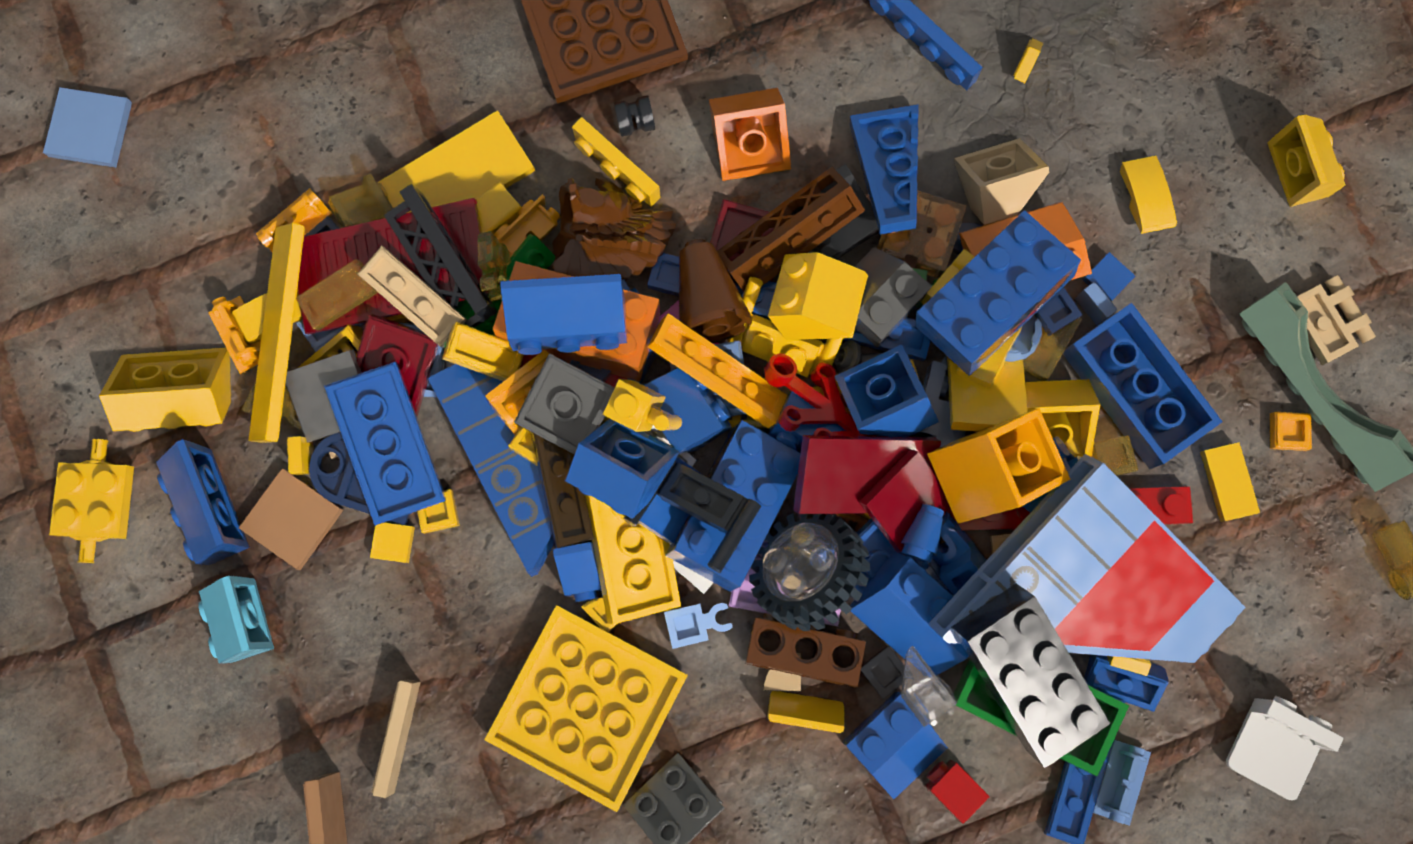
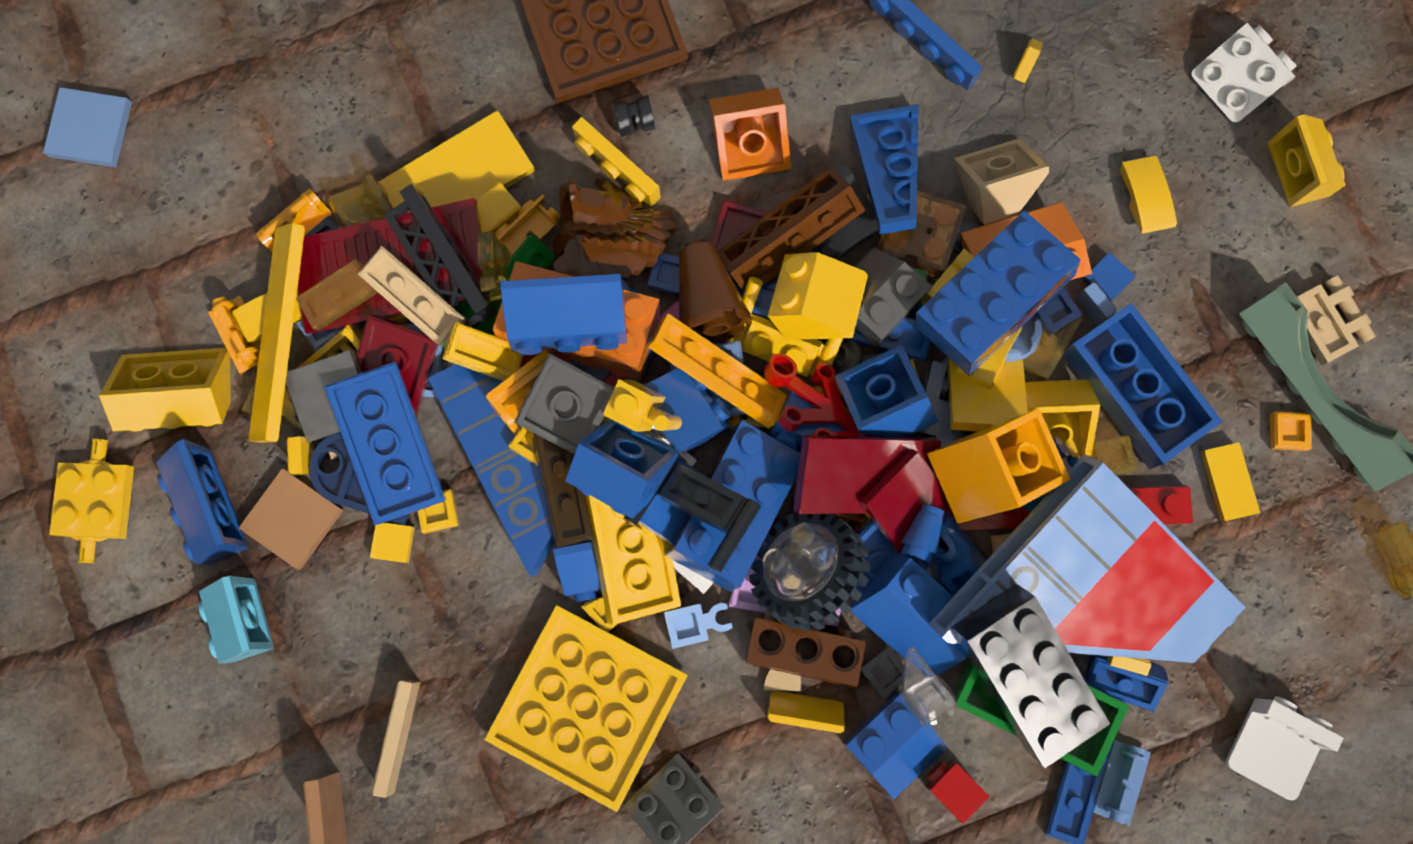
none -> white bracket [1192,23,1296,122]

